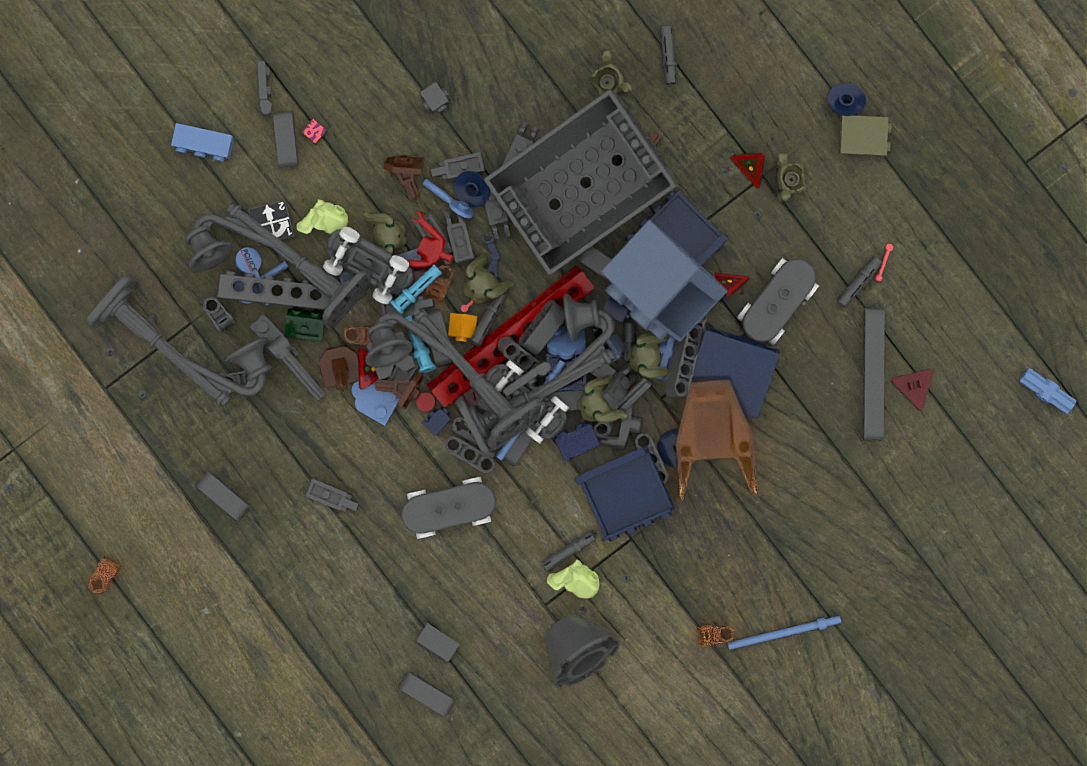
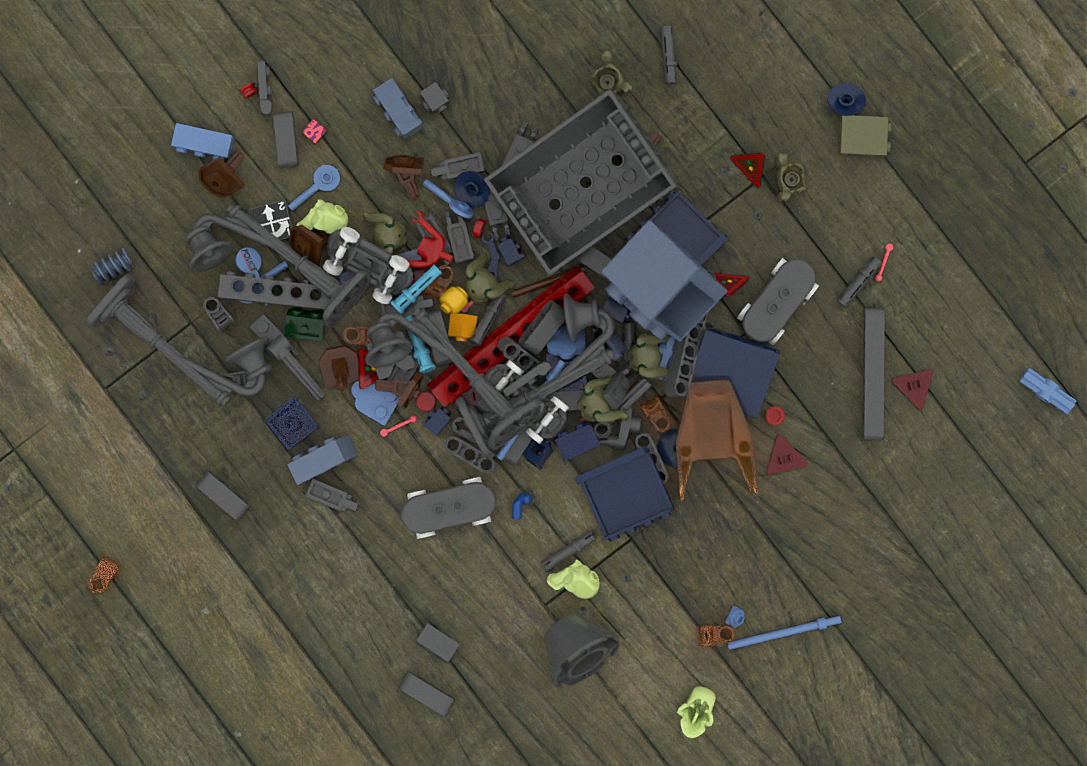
none -> sand blue piece [90,248,134,285]
none -> reddish brown piece [199,151,245,198]
none -> red bush [239,82,259,99]
none -> clear blue brick [265,396,320,451]
none -> sand blue wedge [287,435,359,485]
none -> medium blue piece [288,165,340,211]
none -> reddish brown piece [289,225,331,267]
none -> sand blue wedge [373,78,424,141]
none -> coral hinge [380,415,417,437]
none -> yellow head [440,286,468,314]
none -> red tile [473,218,486,239]
none -> dark blue brick [497,235,525,267]
none -> reddish brown bar [512,265,586,298]
none -> blue arm [512,493,532,520]
none -> dark blue brick [522,438,553,470]
none -> clear orange piece [640,395,670,433]
none -> yellowish green head [677,686,716,738]
none -> medium blue plate [725,606,745,627]
none -> red tile [765,406,785,425]
none -> dark red piece [767,434,808,475]

